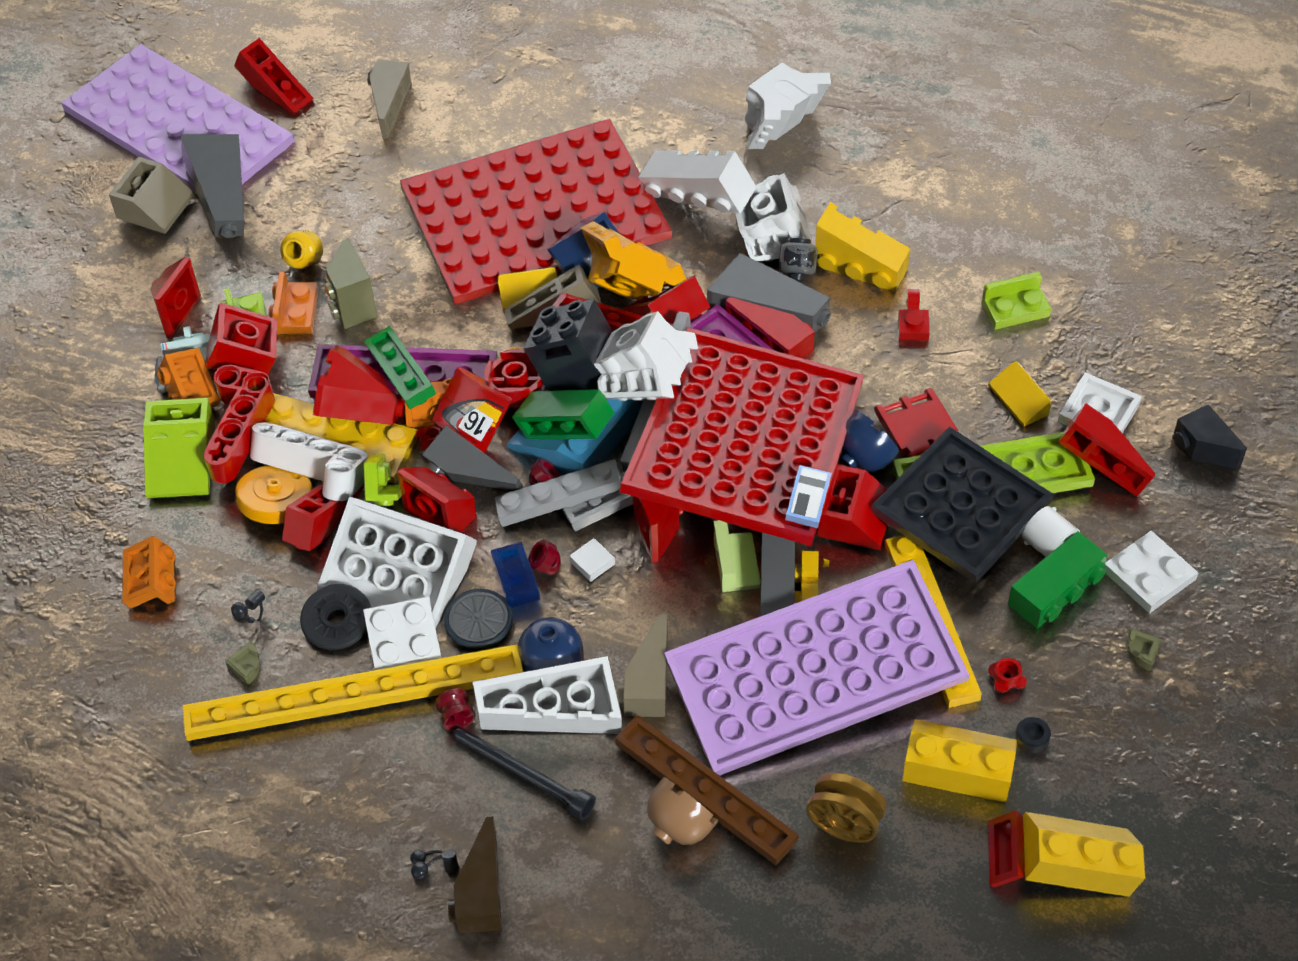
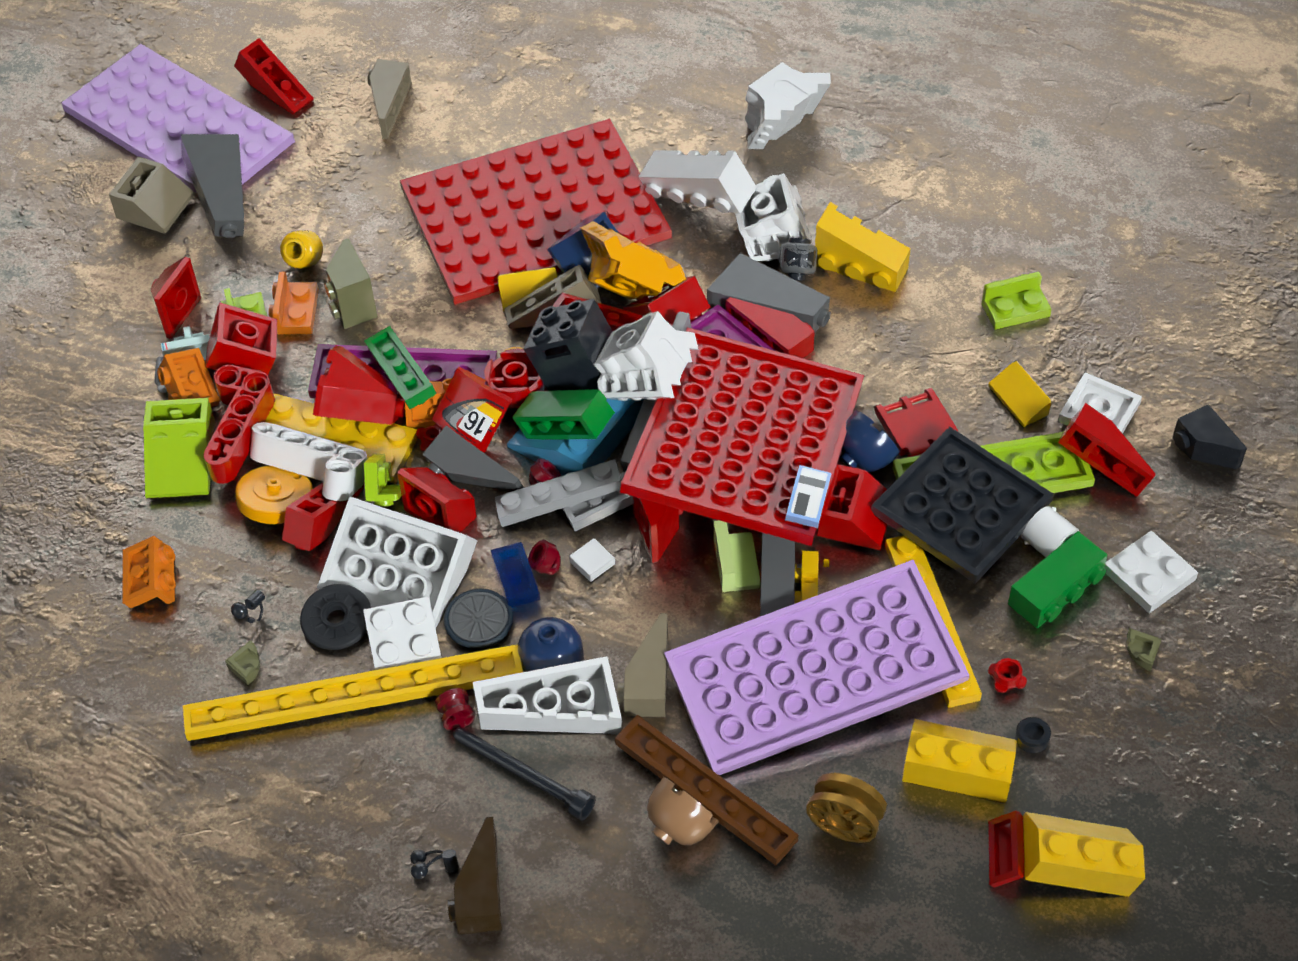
red plate [898,289,930,341] -> none

